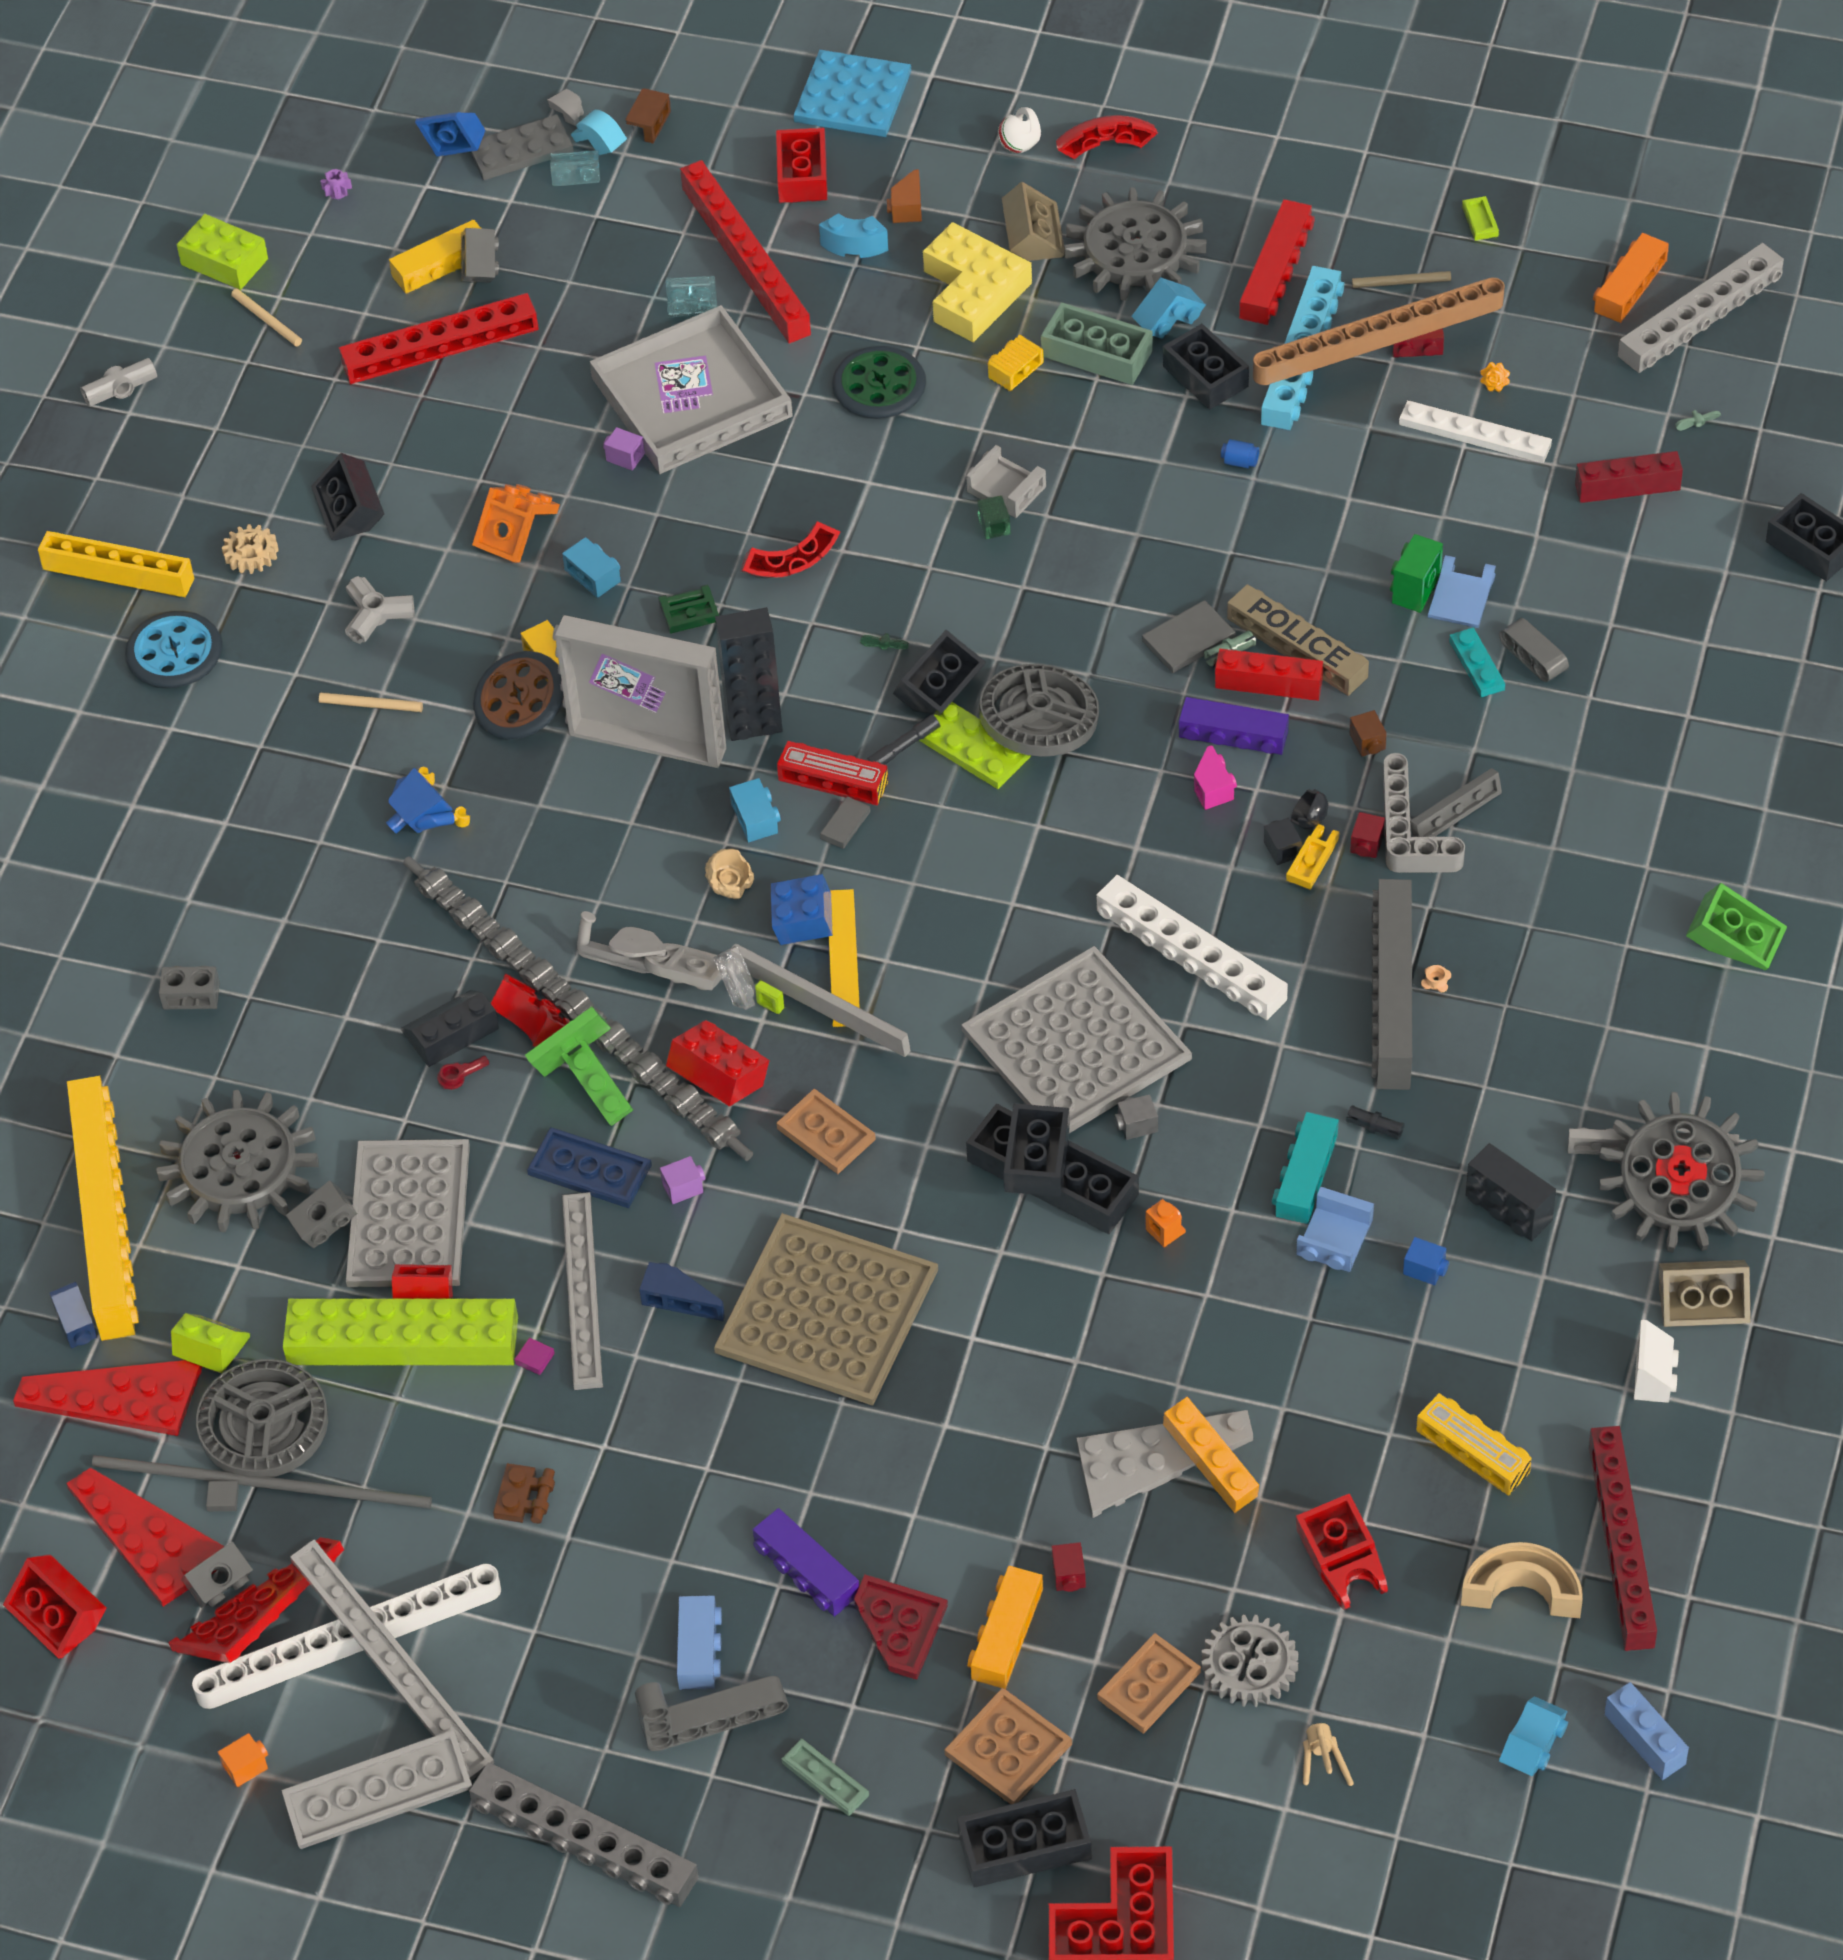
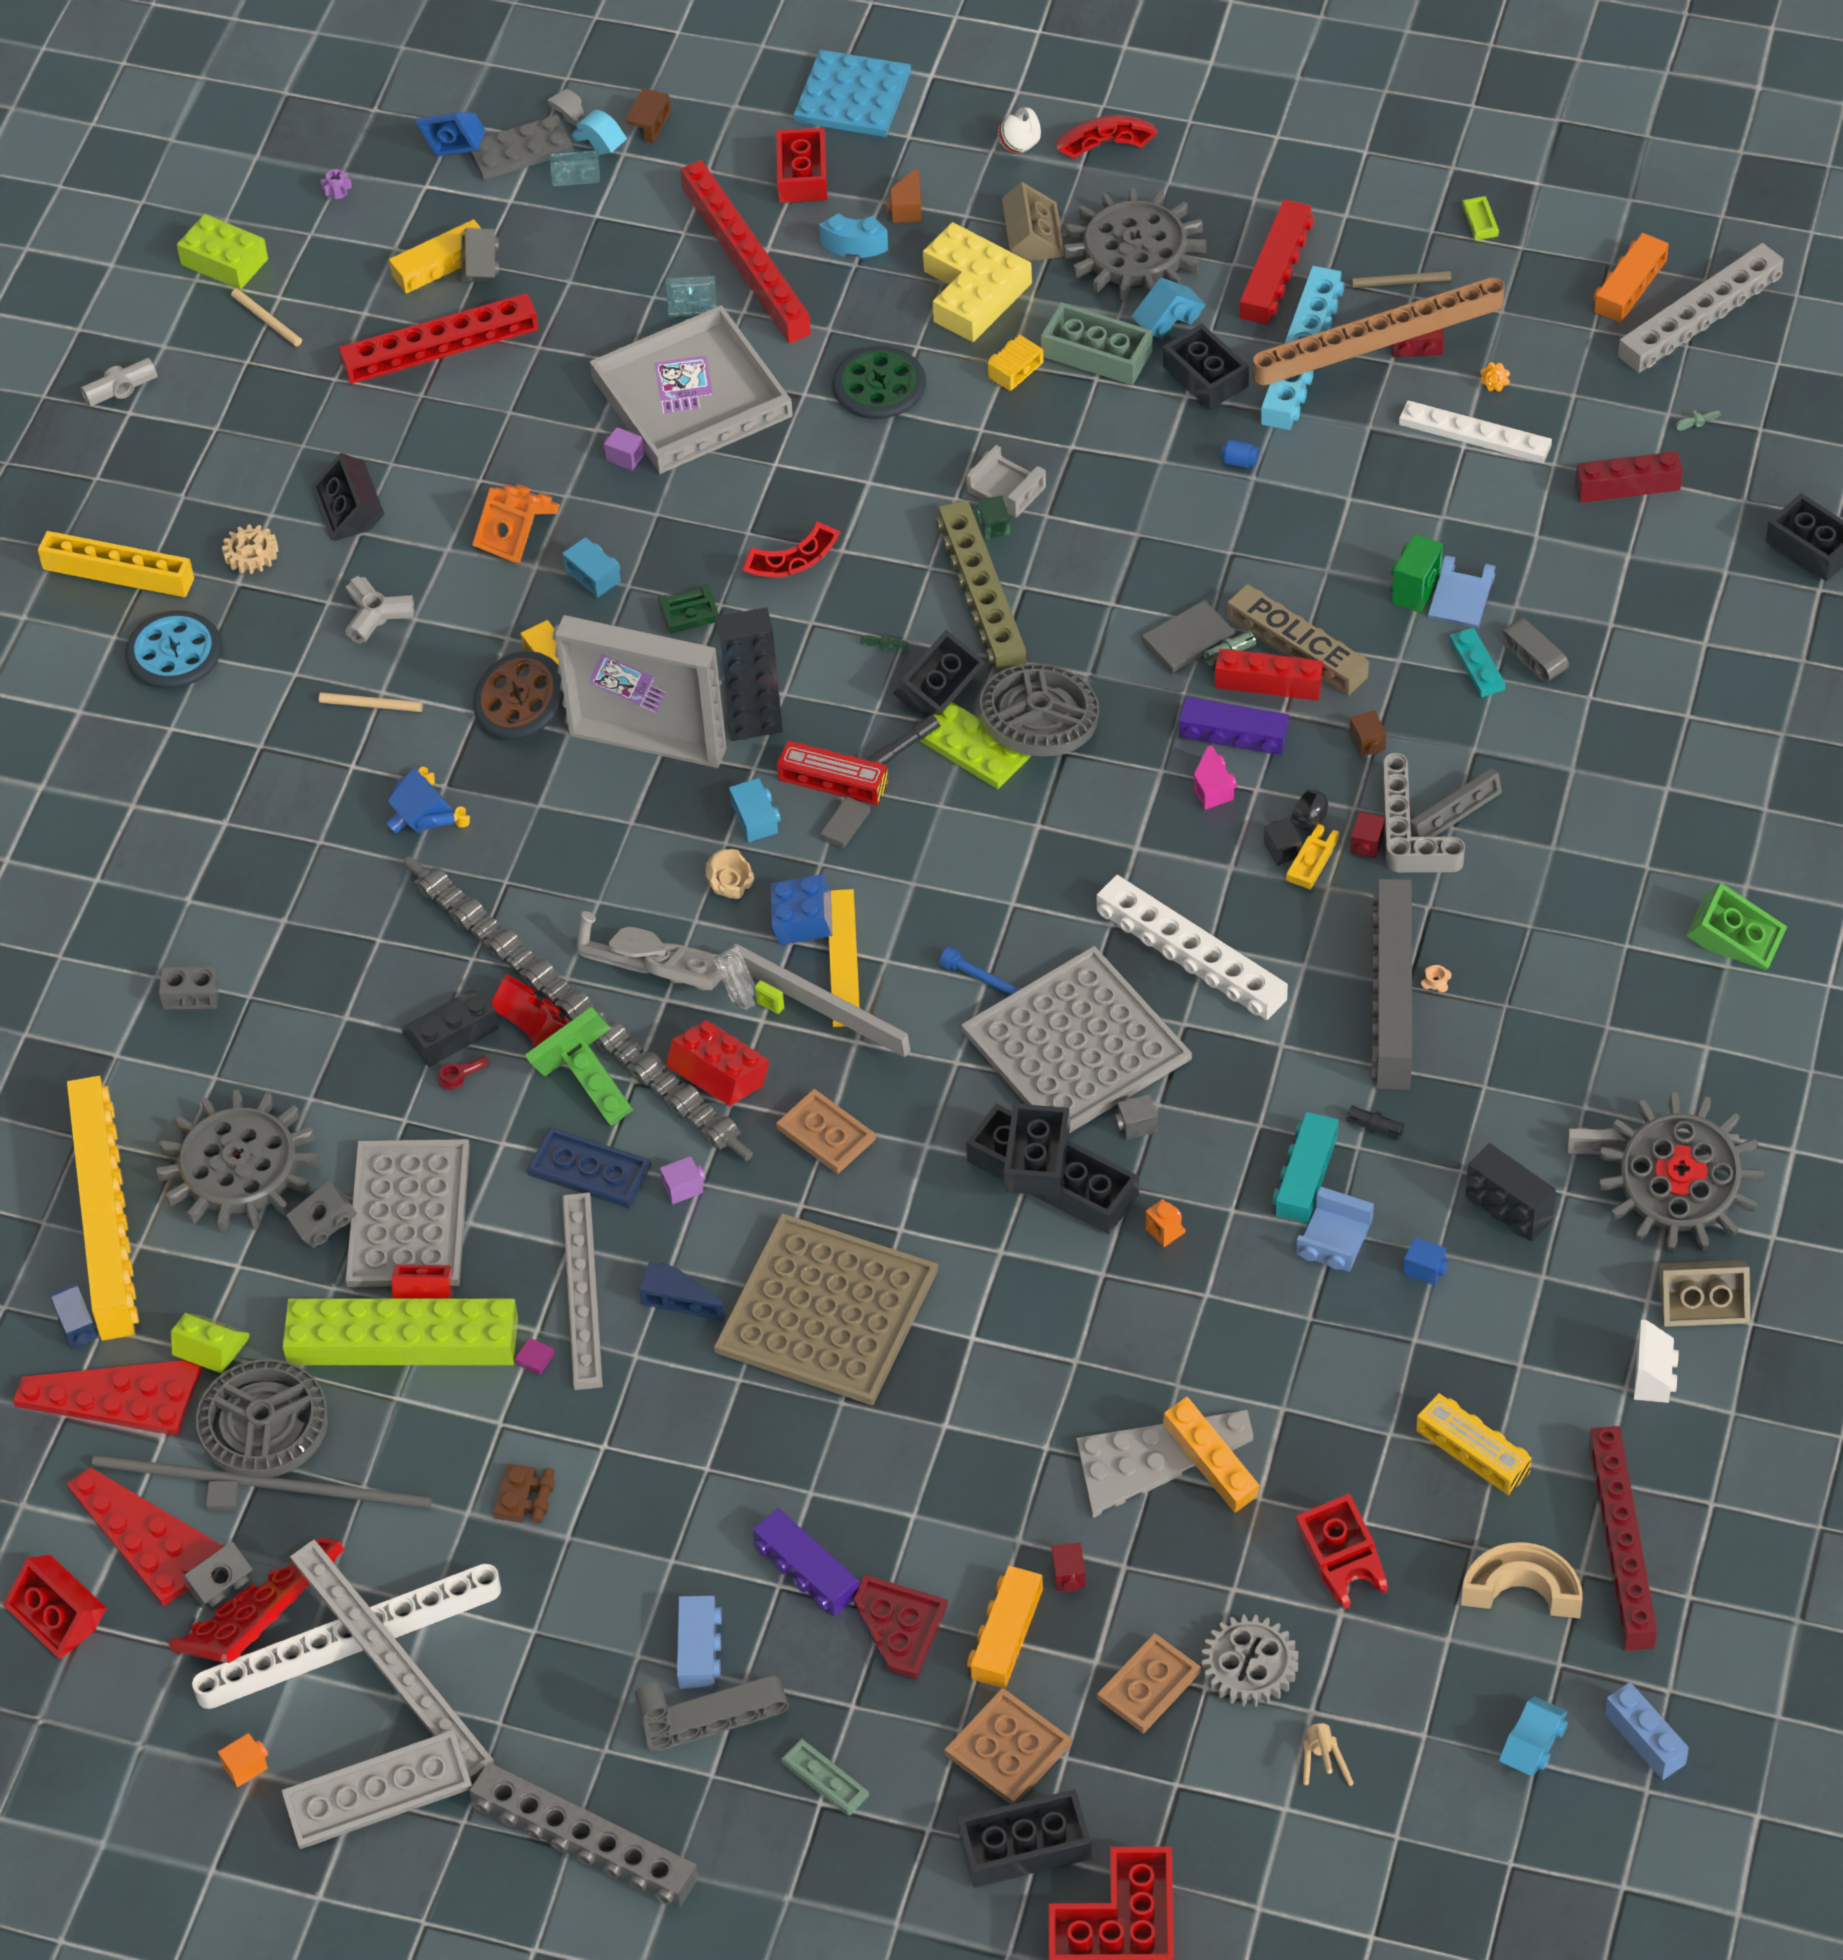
none -> olive brick [936,500,1026,673]
none -> blue piece [939,946,1021,996]

